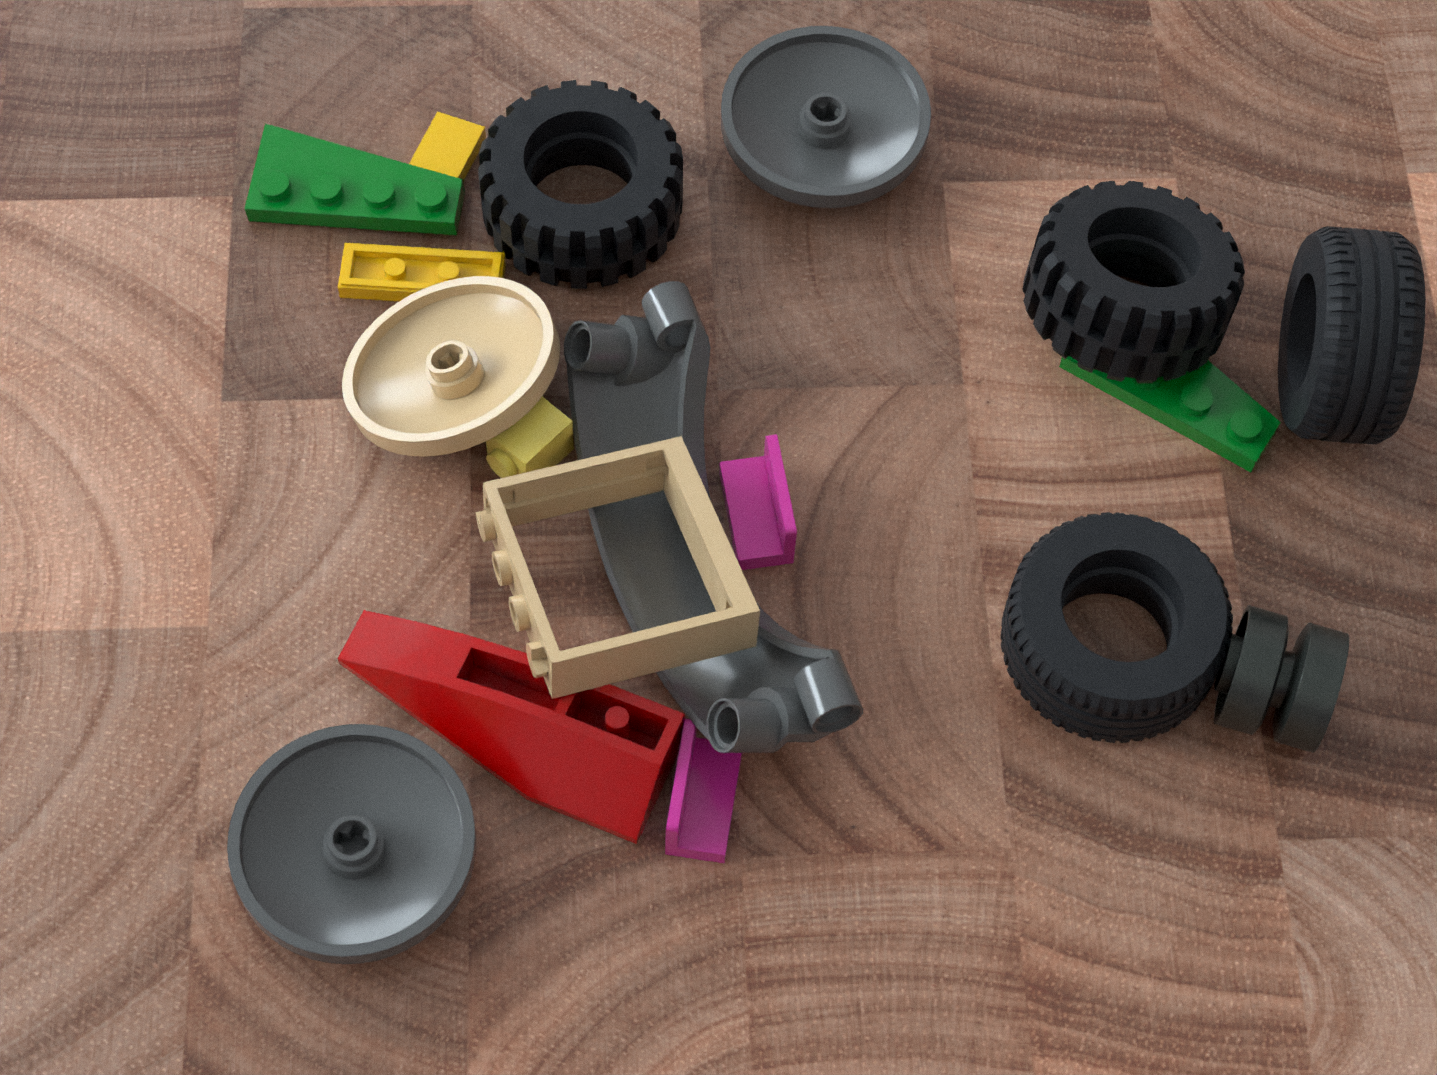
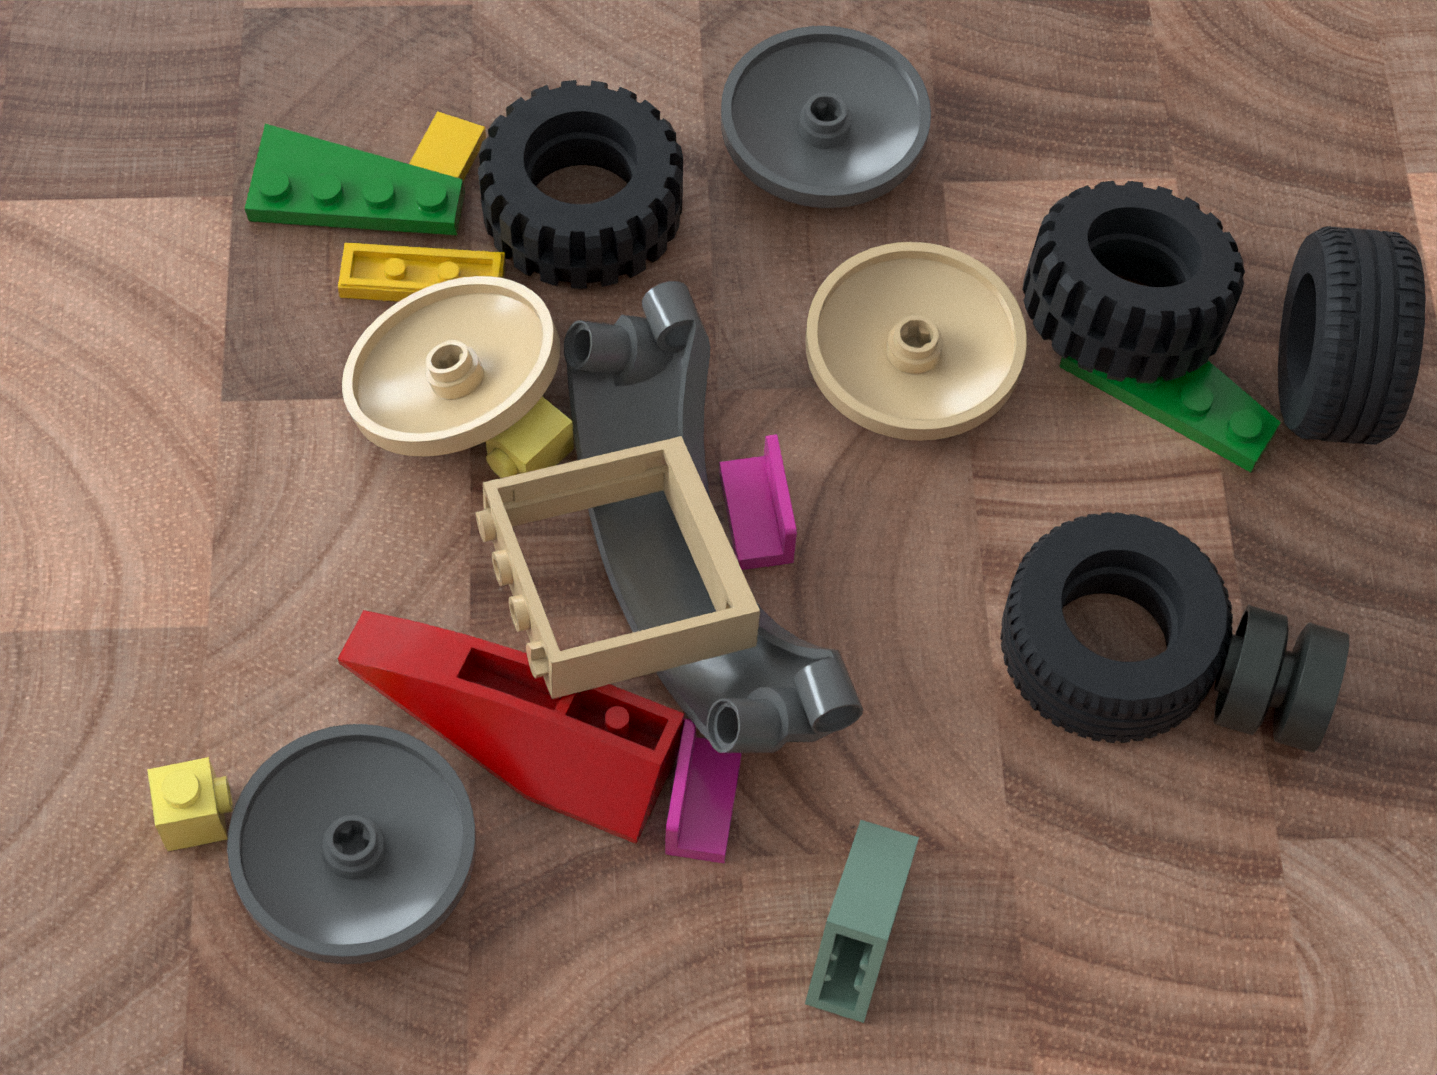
none -> light yellow brick [147,757,233,851]
none -> tan dish [805,242,1027,441]
none -> sand green slope [805,820,919,1023]

